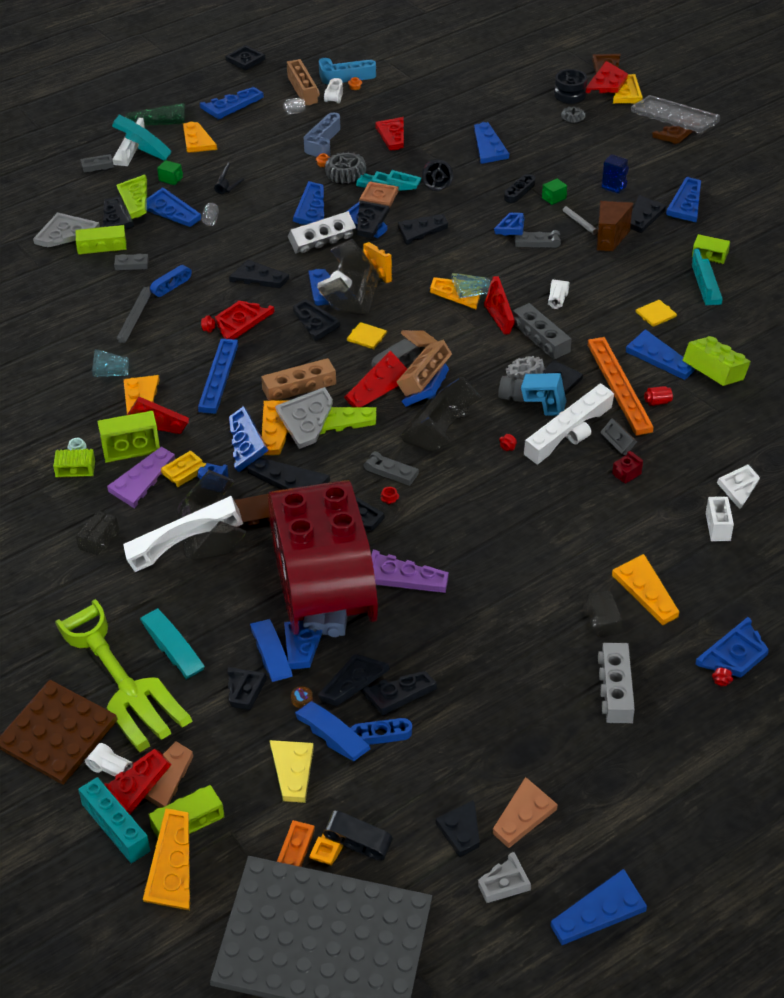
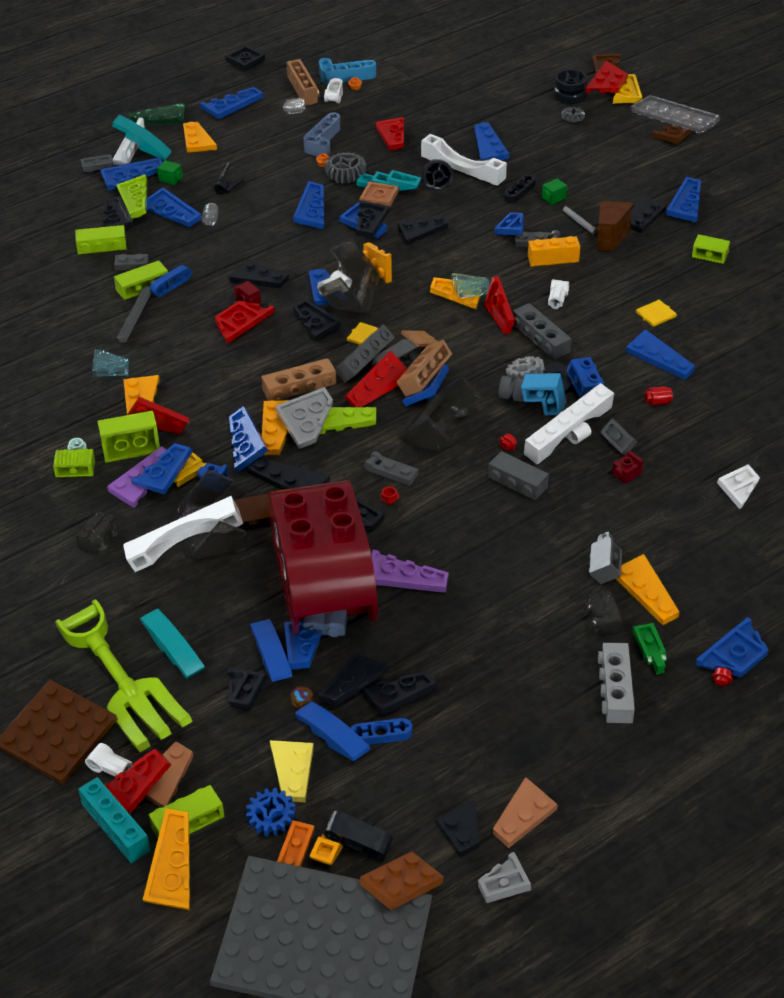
light grey plate [33,213,100,247] -> none
blue plate [198,339,238,414] -> none
red plate [201,315,215,333] -> none
light grey brick [288,211,356,254] -> none
blue wing [551,869,647,945] -> none
orange plate [588,337,654,435] -> none
clear blue brick [602,154,629,193] -> none
lime brick [682,336,751,386] -> none
teal fence [692,249,723,305] -> none
white brick [706,497,734,541] -> none
none -> blue wing [100,157,163,191]
none -> lime brick [114,260,168,300]
none -> blue wing [131,443,193,494]
none -> dark red brick [234,281,261,304]
none -> blue gear [246,788,296,836]
none -> dark grey brick [335,324,395,383]
none -> dark orange plate [359,851,444,911]
none -> white arch [421,134,507,186]
none -> dark grey brick [488,451,549,500]
none -> light orange brick [528,236,580,267]
none -> blue brick [567,357,604,398]
none -> dark grey hinge [589,531,622,584]
none -> green hinge [633,623,667,675]

